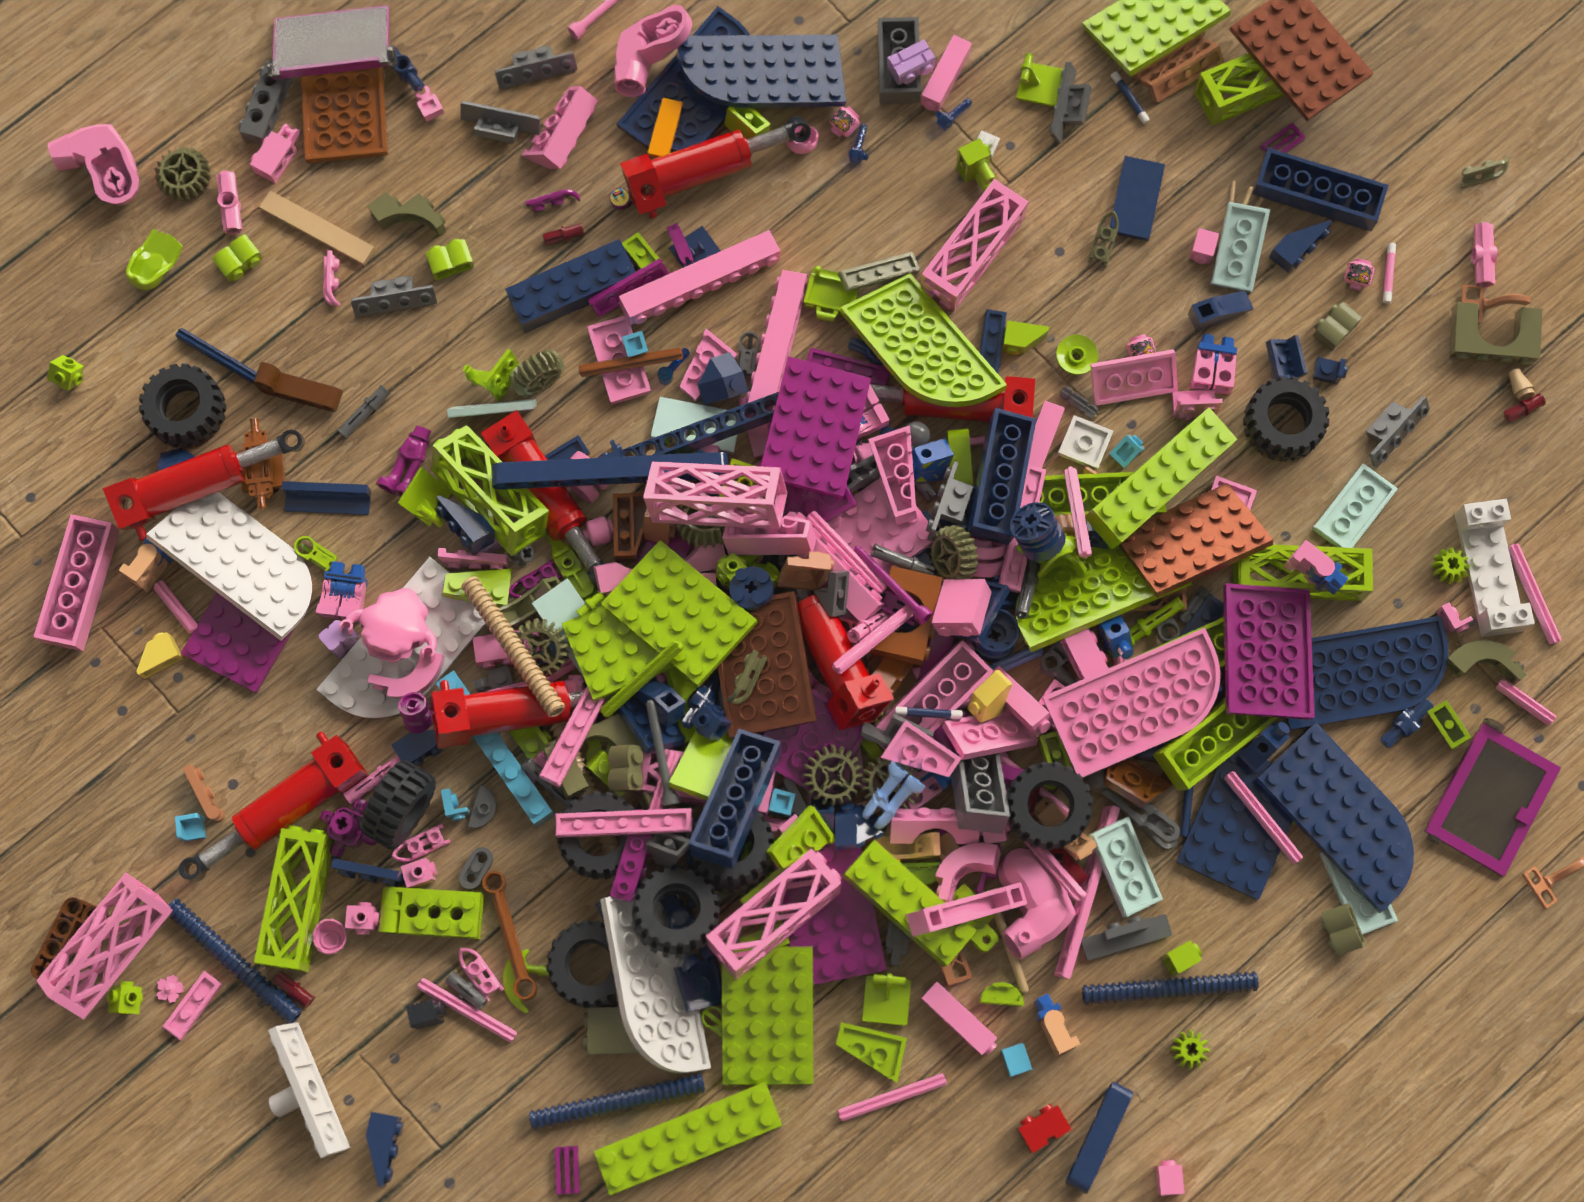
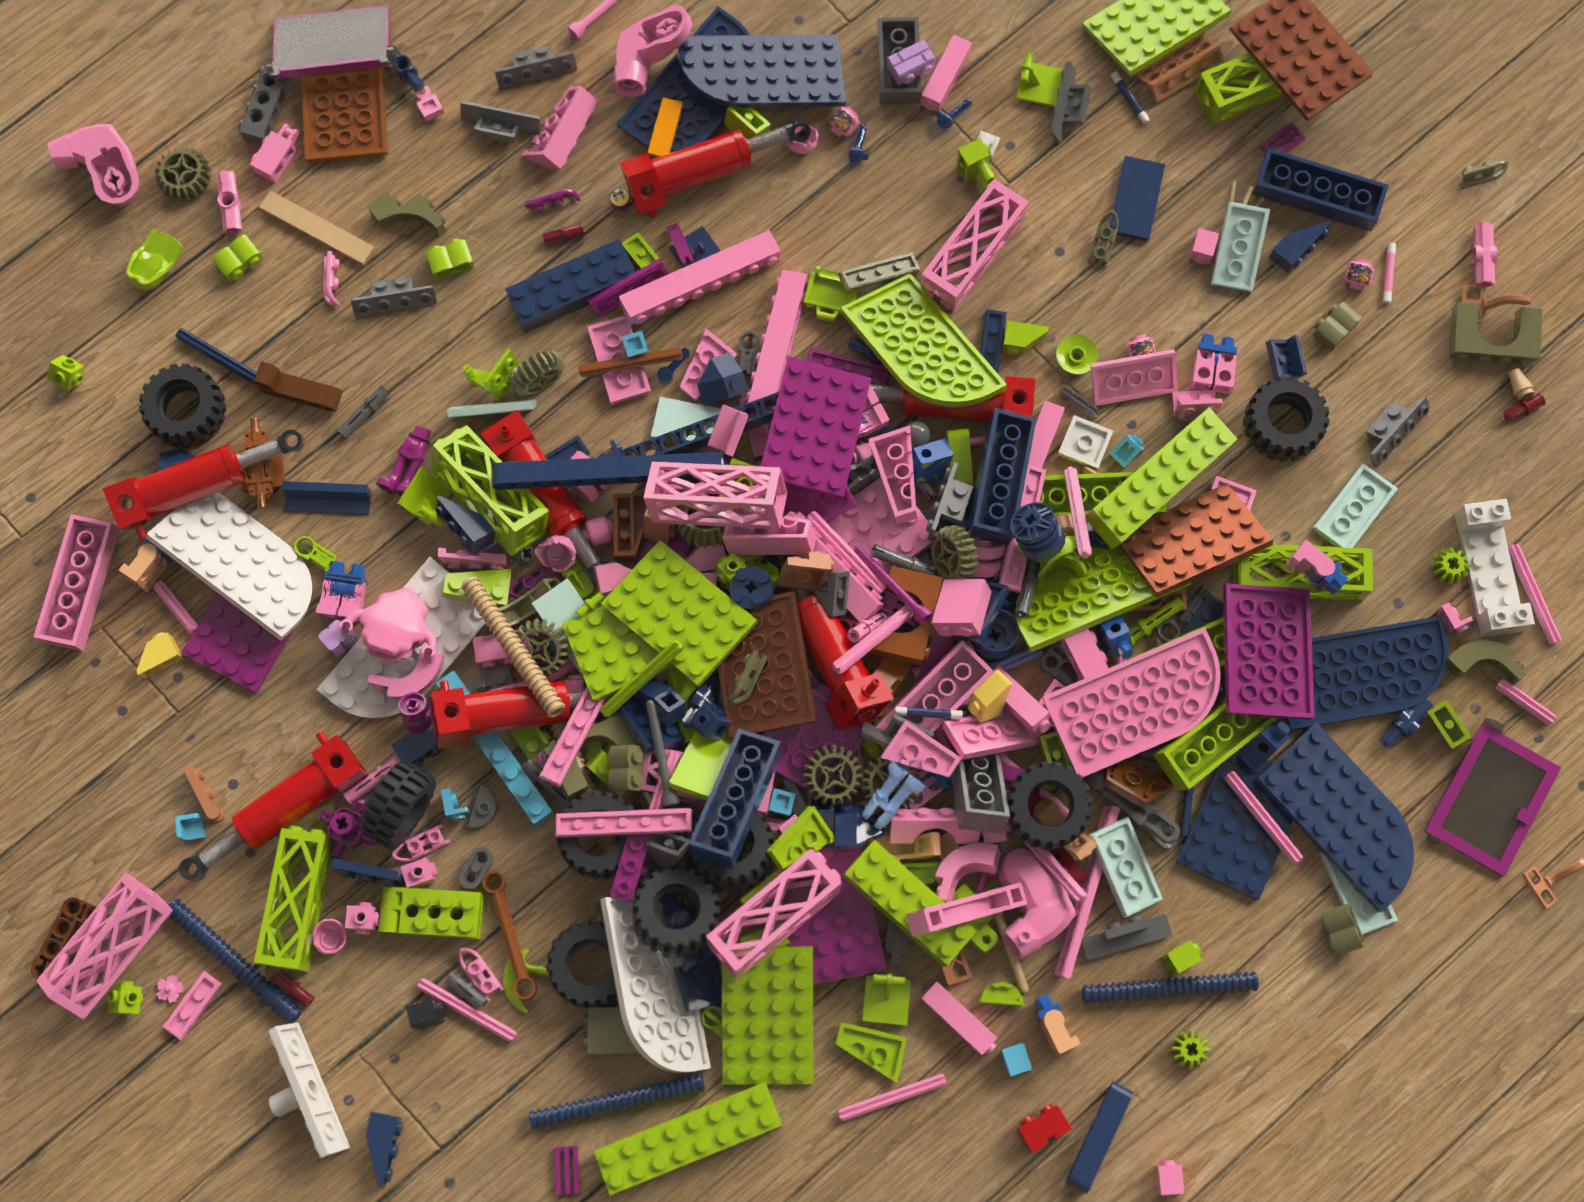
dark blue slope [1188,291,1254,332] -> none
dark blue bracket [1313,357,1348,385] -> none
none -> bright pink hair [534,535,577,572]
none -> bright pink panel [707,405,748,456]

